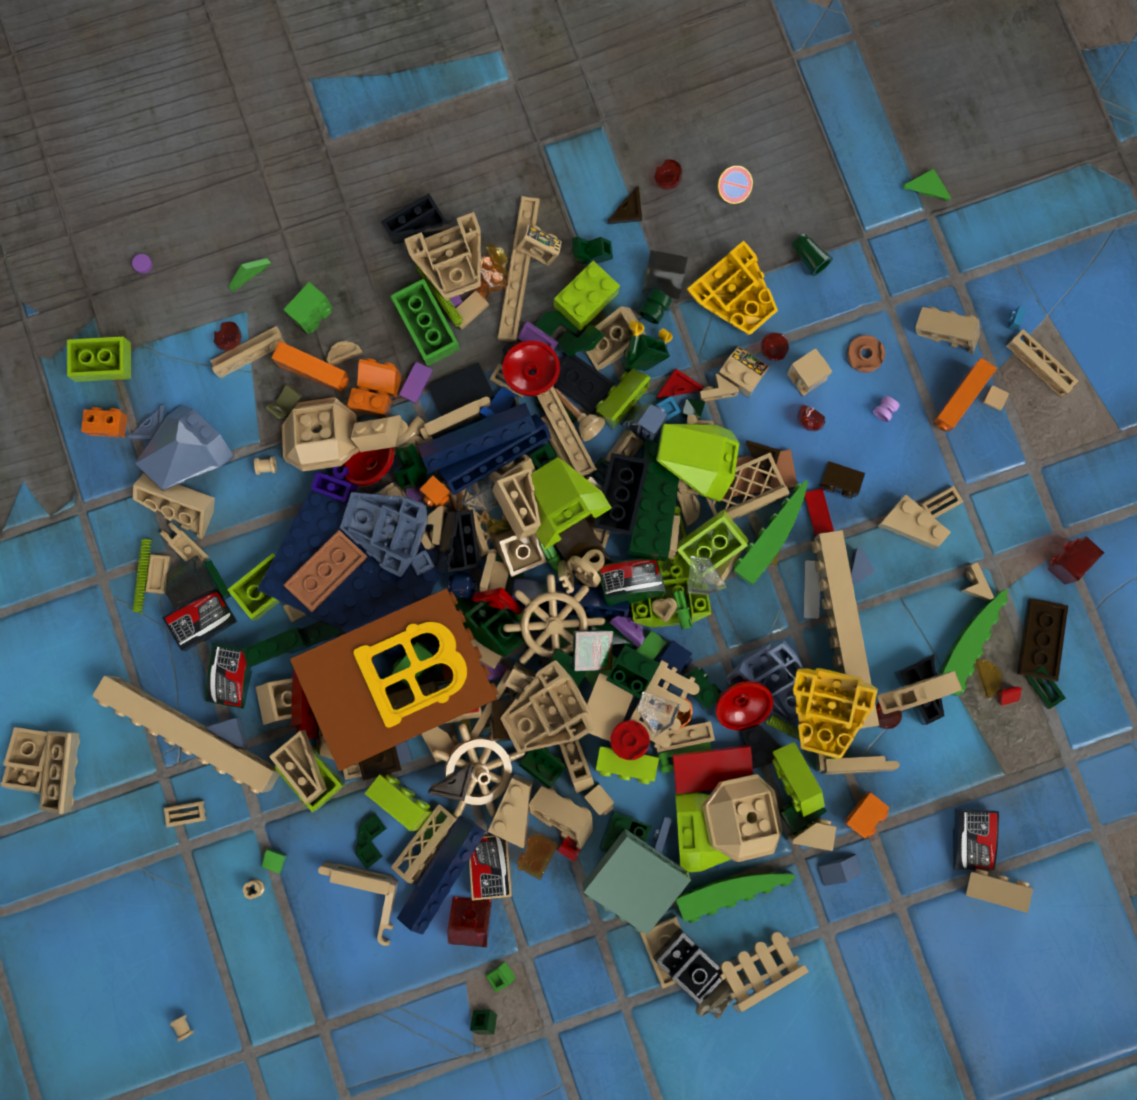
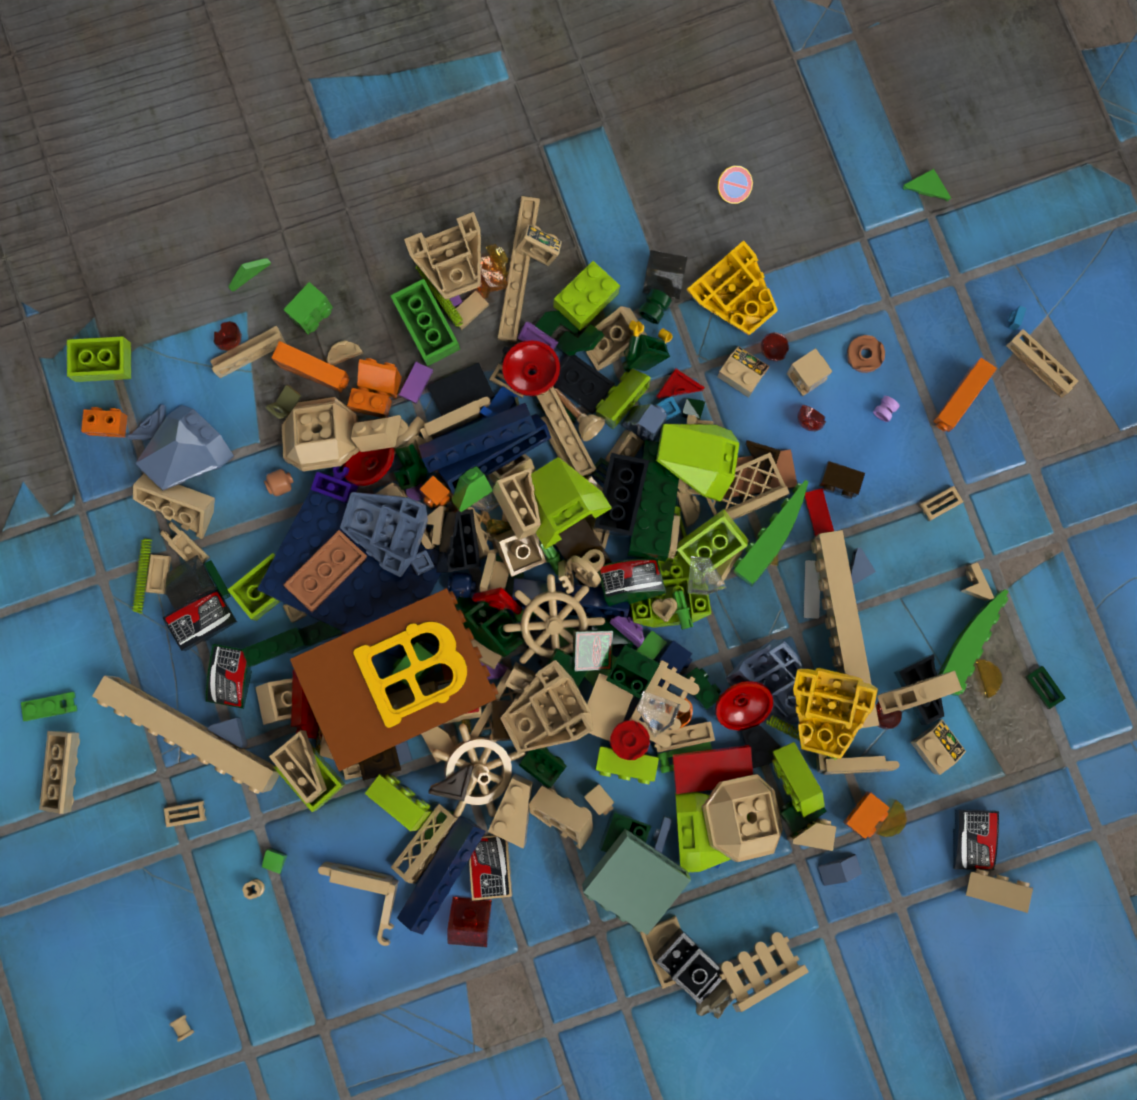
tan slope [1,727,47,794] -> none
medium lavender tile [132,254,153,274] -> none
tan bush [254,456,277,475] -> none
dark green tile [355,813,387,869] -> none
black wedge [381,193,450,245] -> none
dark green slope [470,1010,497,1035] -> none
bright green slope [485,962,516,992] -> none
clear orange bracket [517,833,560,880] -> none
dark green brick [530,443,557,470] -> none
red slope [558,836,581,861] -> none
tan slope [559,740,595,793] -> none
dark green brick [572,237,613,264] -> none
dark brown tile [608,186,642,224] -> none
clear red hair [654,159,683,190] -> none
bright green slope [676,872,796,923] -> none
tan slope [699,374,739,402] -> none
dark green plant [791,233,833,276] -> none
tan wedge [876,495,951,549] -> none
tan wedge [915,307,980,354] -> none
tan tile [983,385,1009,411] -> none
red slope [996,686,1022,706] -> none
dark brown tile [1017,598,1068,682] -> none
clear red brick [1048,536,1105,585] -> none
none -> bright green plate [21,692,78,721]
none -> nougat head [264,469,294,497]
none -> bright green slope [452,466,493,512]
none -> clear yellow tile [877,800,907,837]
none -> tan slope [911,719,966,775]

